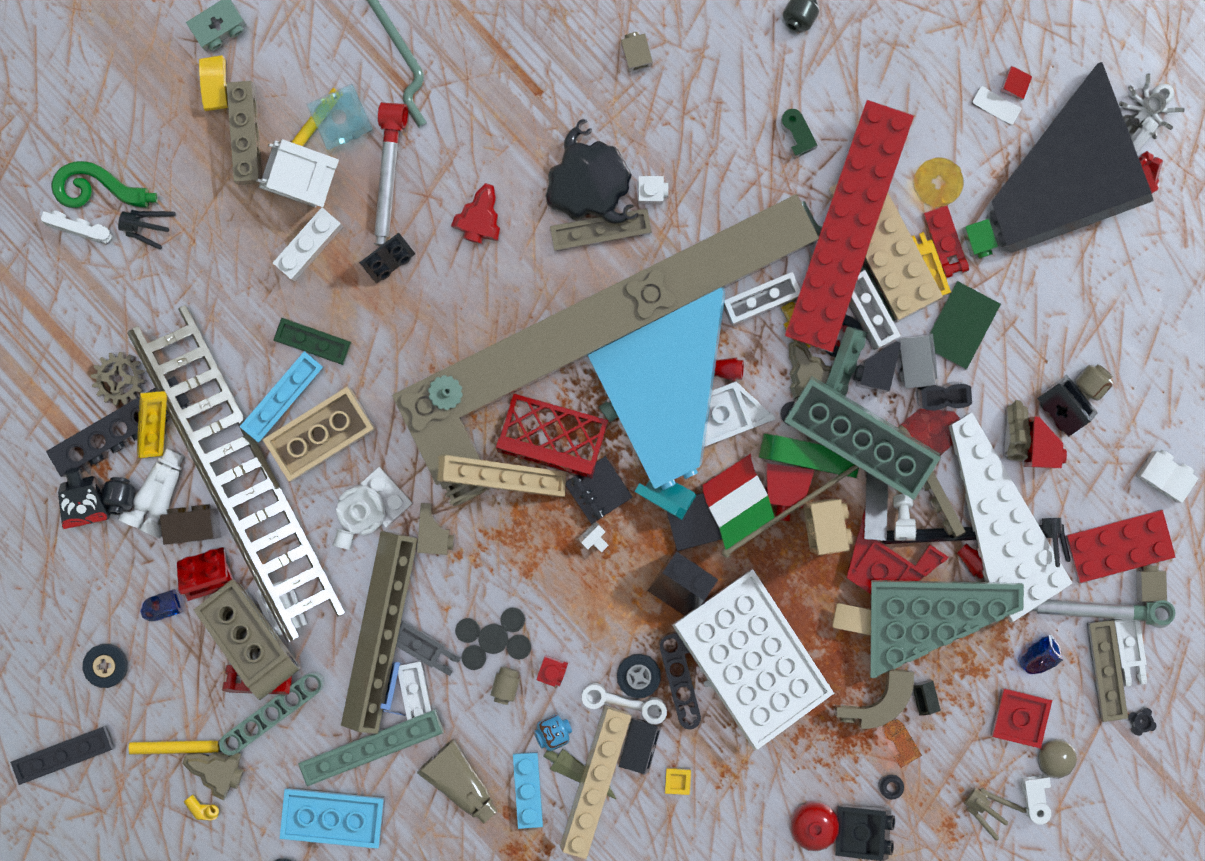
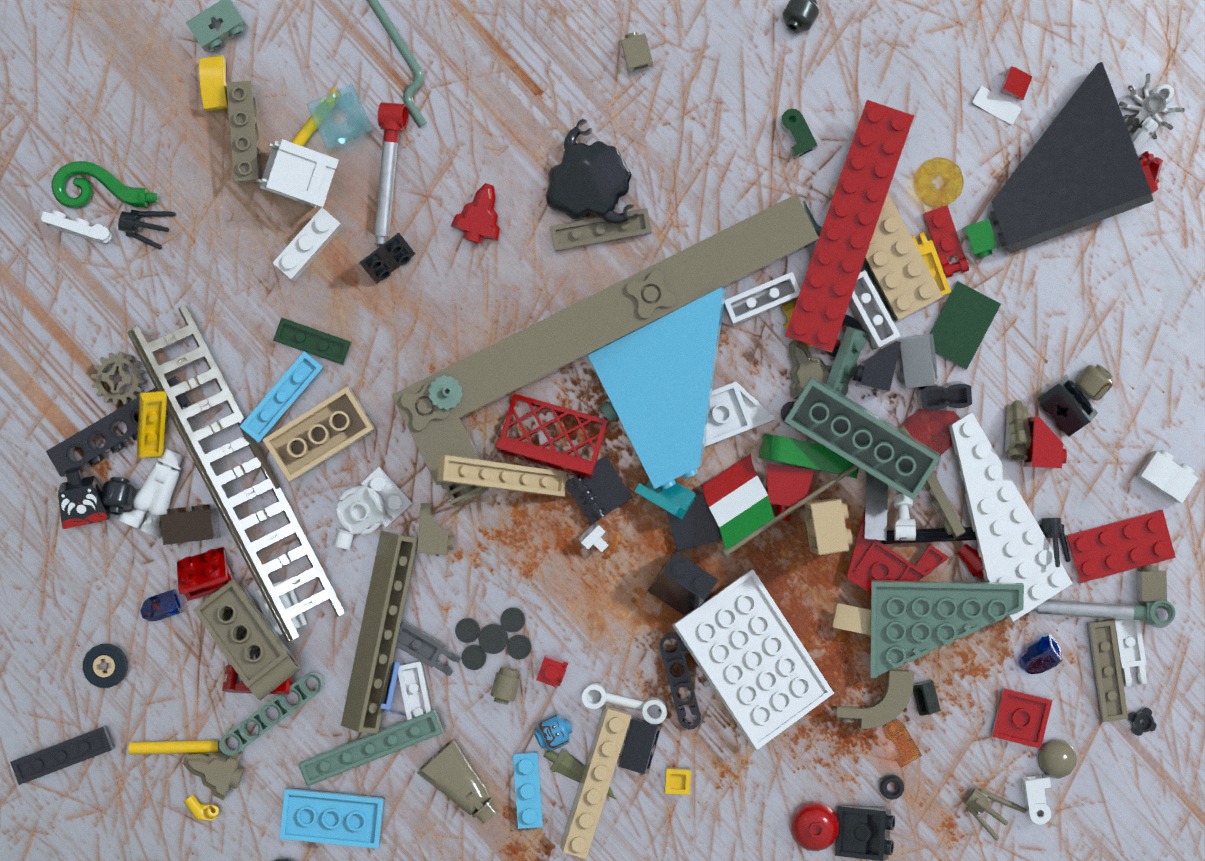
black wheel [617,654,661,699] -> none
white brick [638,176,668,204] -> none
red cone [714,357,744,382] -> none

